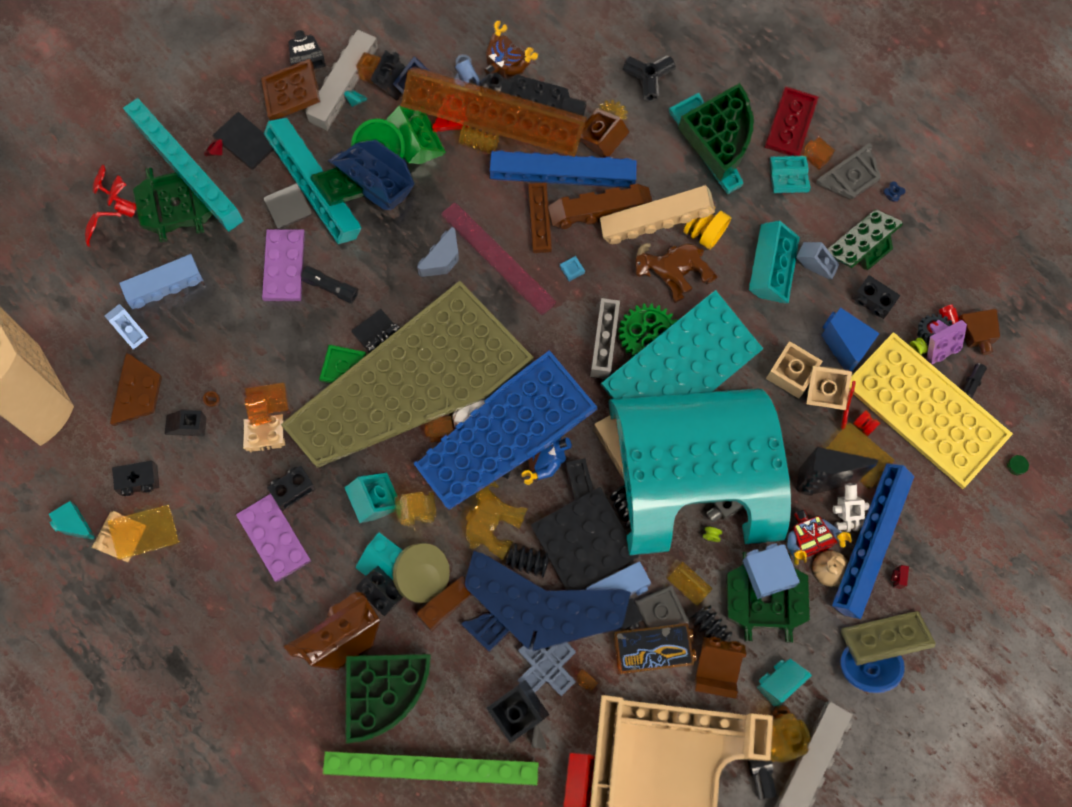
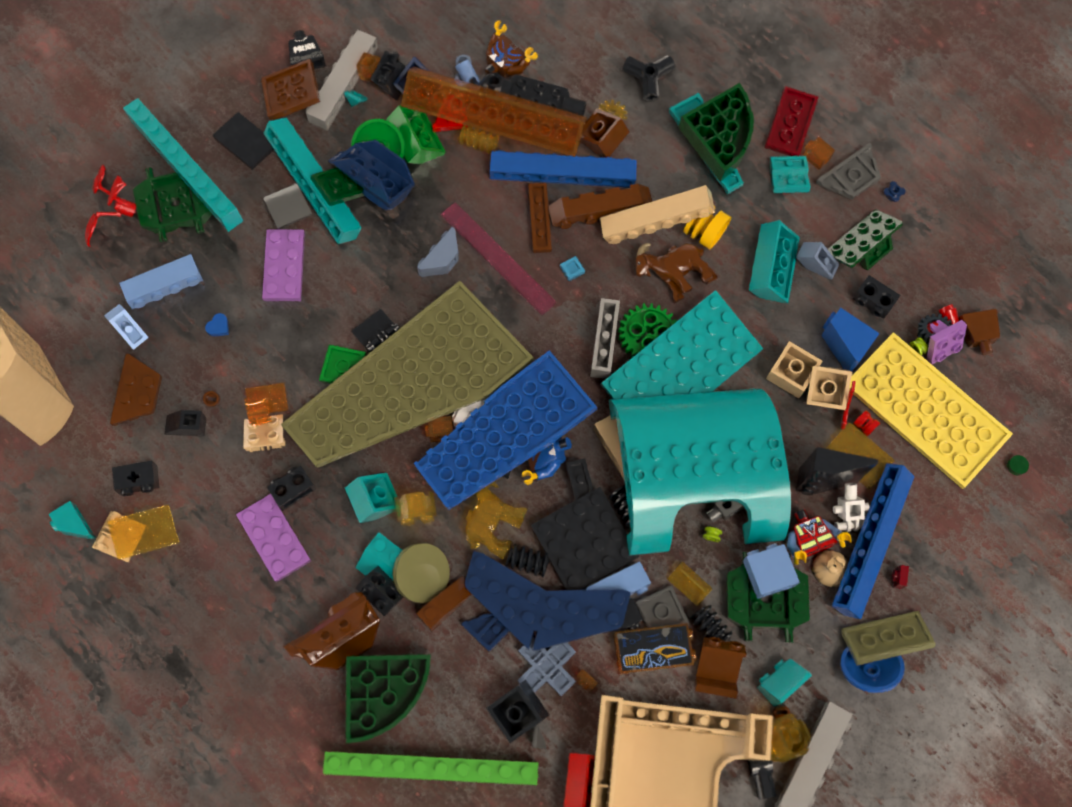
dark red slope [203,139,222,156] -> none
black axle [301,266,358,304] -> none
black axle [963,363,987,398] -> none
none -> blue tile [205,313,229,337]

